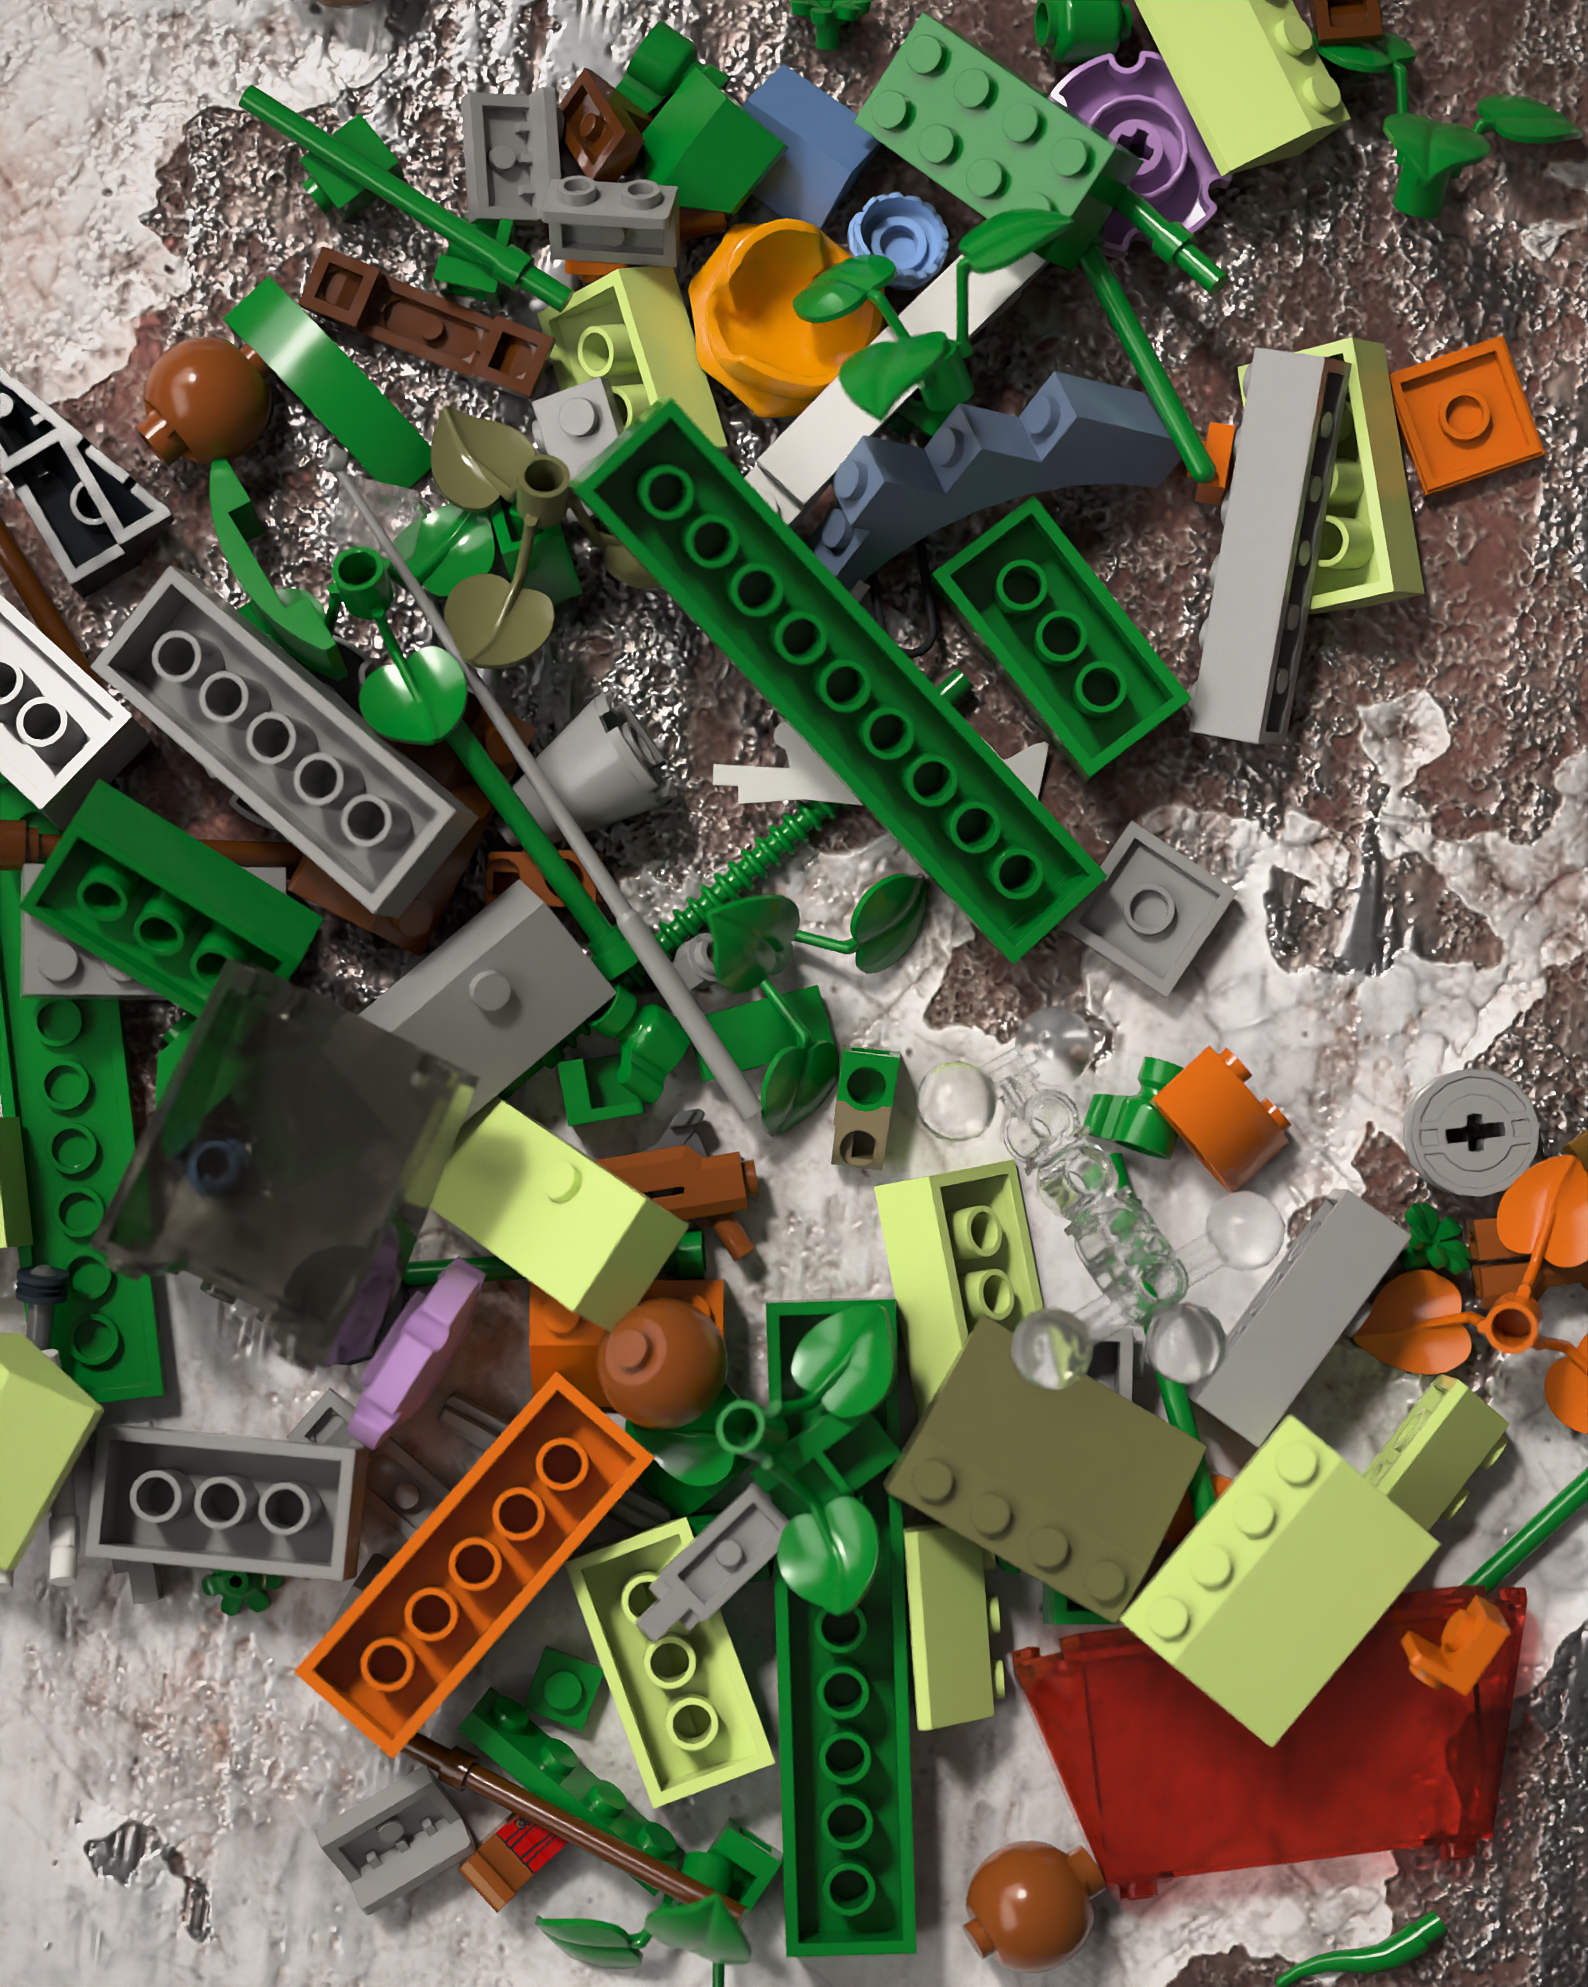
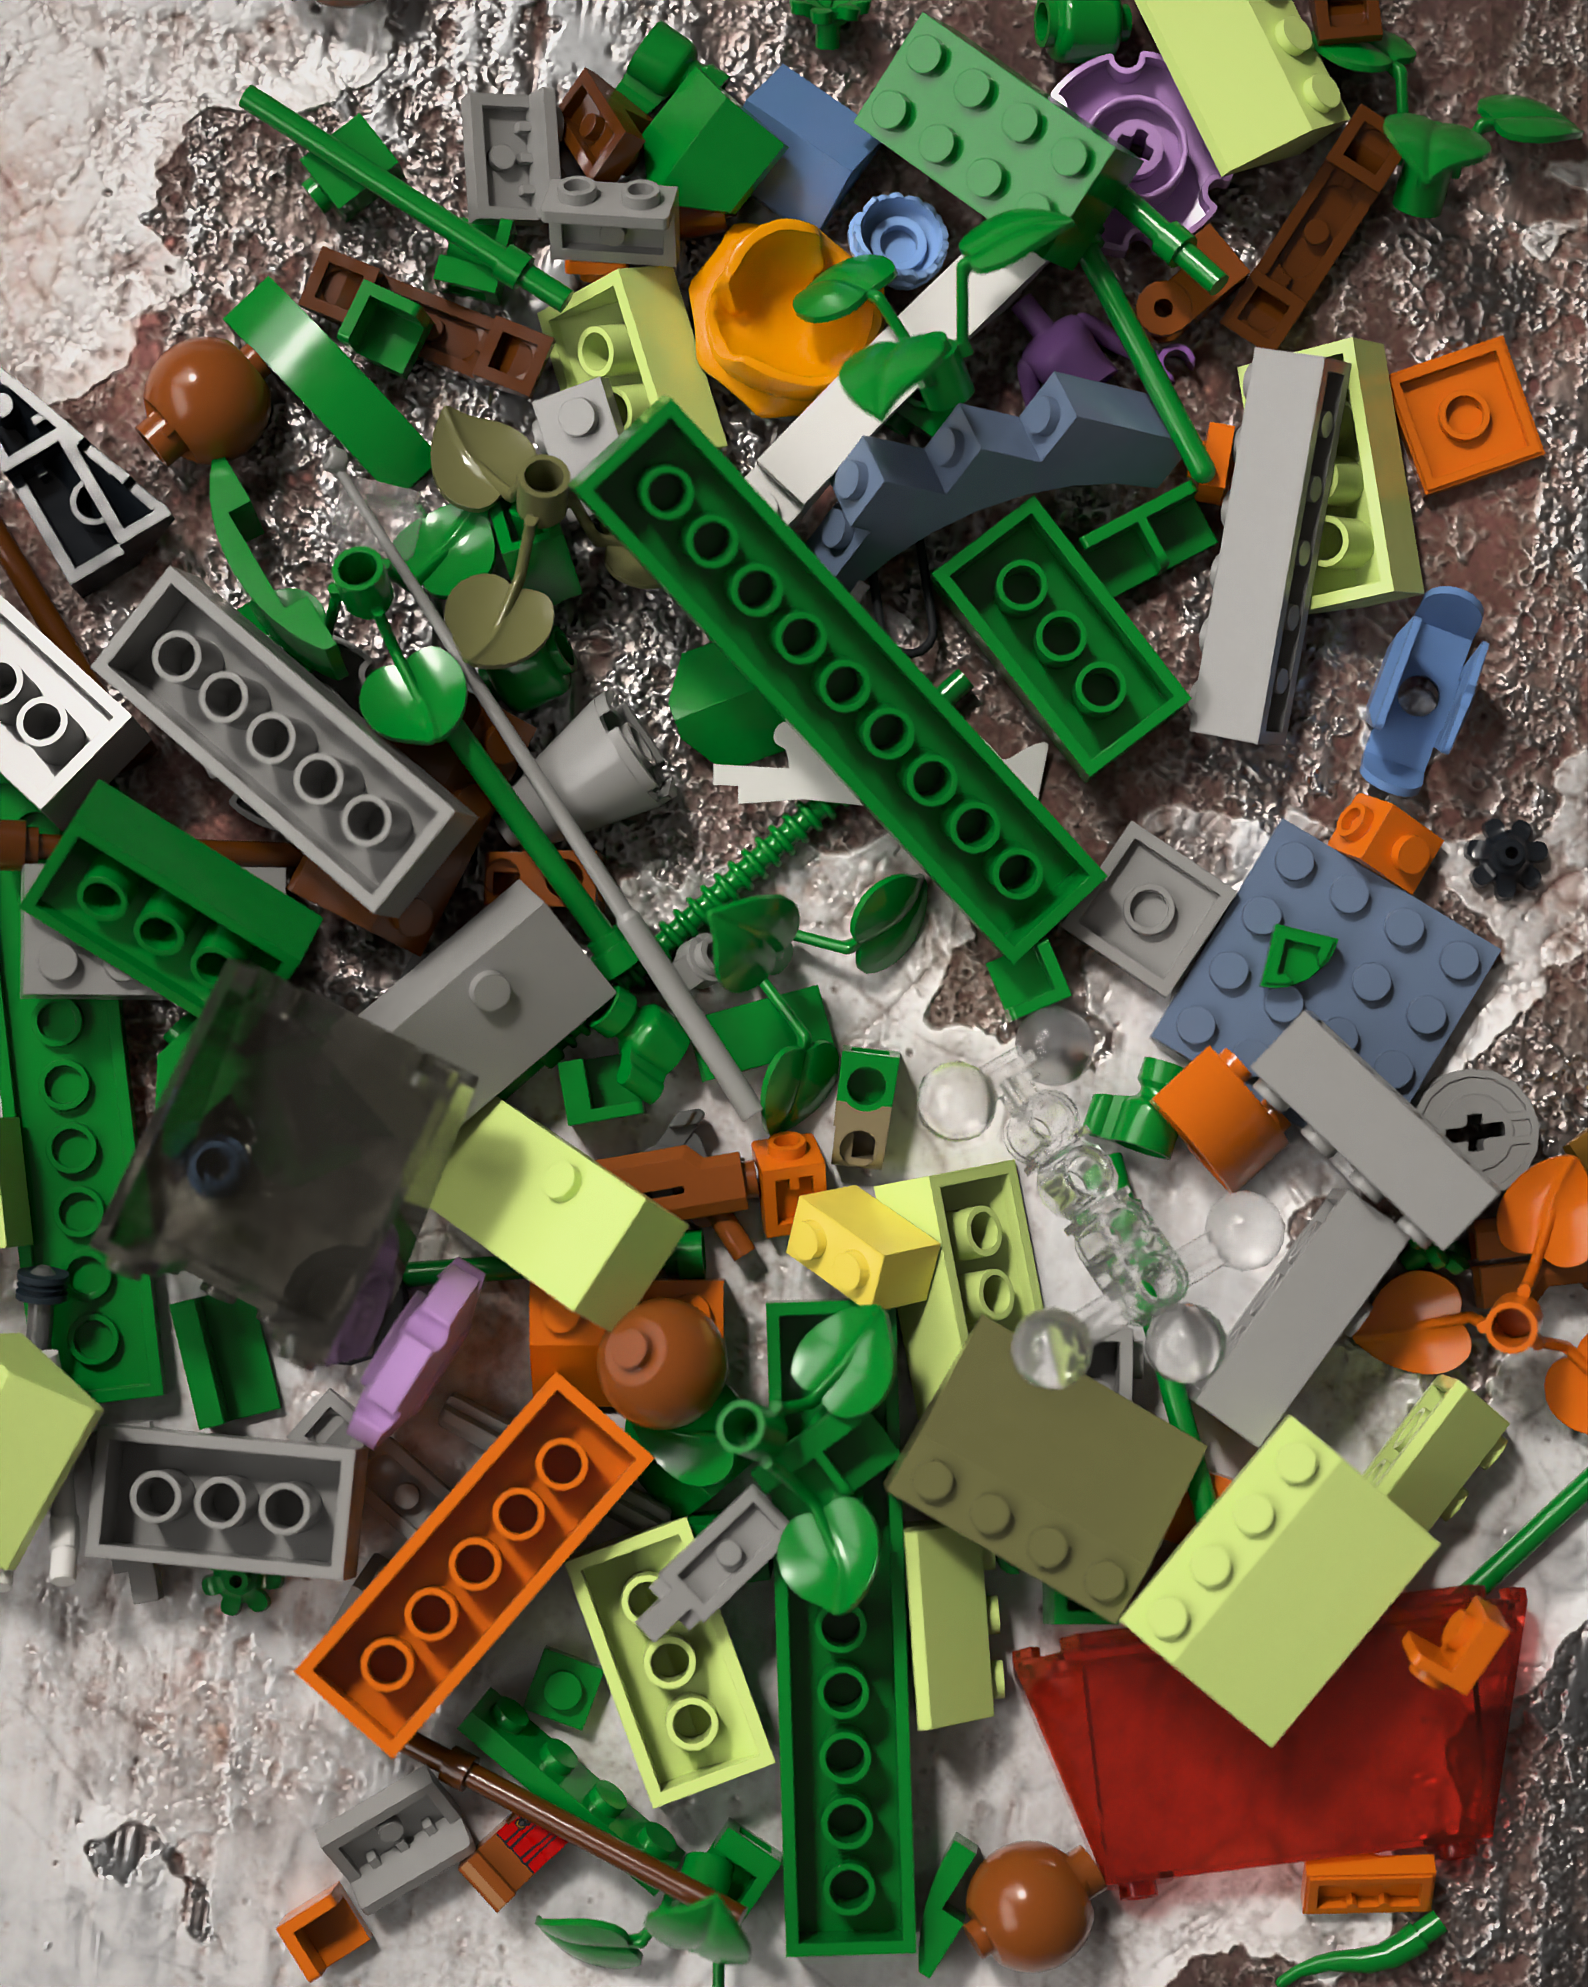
none -> green panel [169,1284,282,1430]
none -> orange panel [276,1881,373,1983]
none -> green panel [337,279,434,380]
none -> green head [478,625,577,713]
none -> green slope [668,642,786,766]
none -> orange bracket [751,1131,827,1238]
none -> light yellow brick [786,1185,941,1310]
none -> green slope [918,1832,978,1979]
none -> green panel [985,936,1072,1023]
none -> medium lavender piece [1011,293,1195,408]
none -> green panel [1075,479,1218,599]
none -> dark orange leg [1134,223,1250,344]
none -> sand blue plate [1149,818,1501,1129]
none -> reddish brown slope [1220,103,1402,350]
none -> light grey brick [1250,1010,1501,1251]
none -> green tile [1259,924,1338,989]
none -> orange plate [1301,1853,1436,1914]
none -> orange bracket [1328,793,1444,895]
none -> medium blue piece [1360,586,1489,797]
none -> black plant [1463,818,1549,901]

